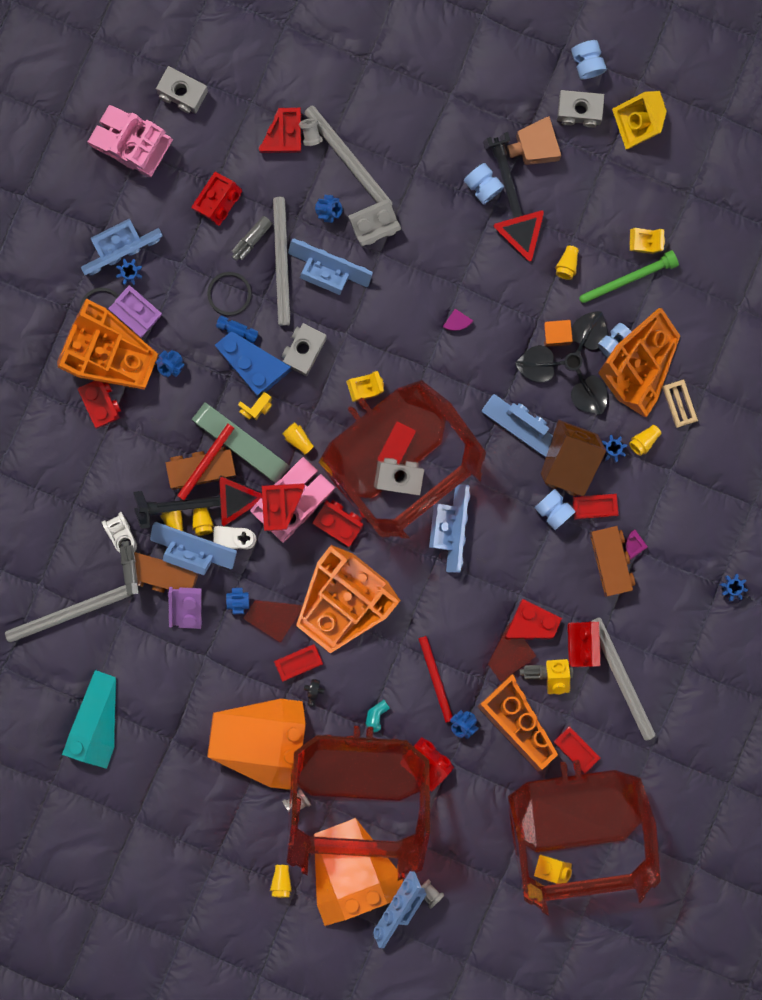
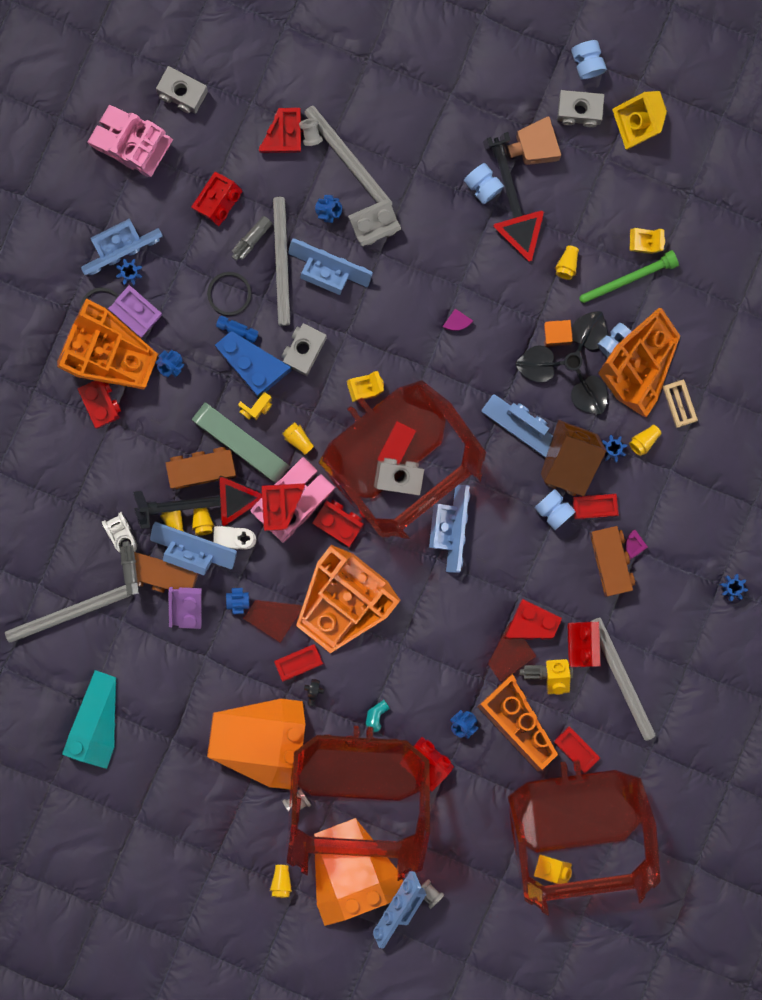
red bar [177,423,235,500] -> none
red bar [418,636,453,723] -> none

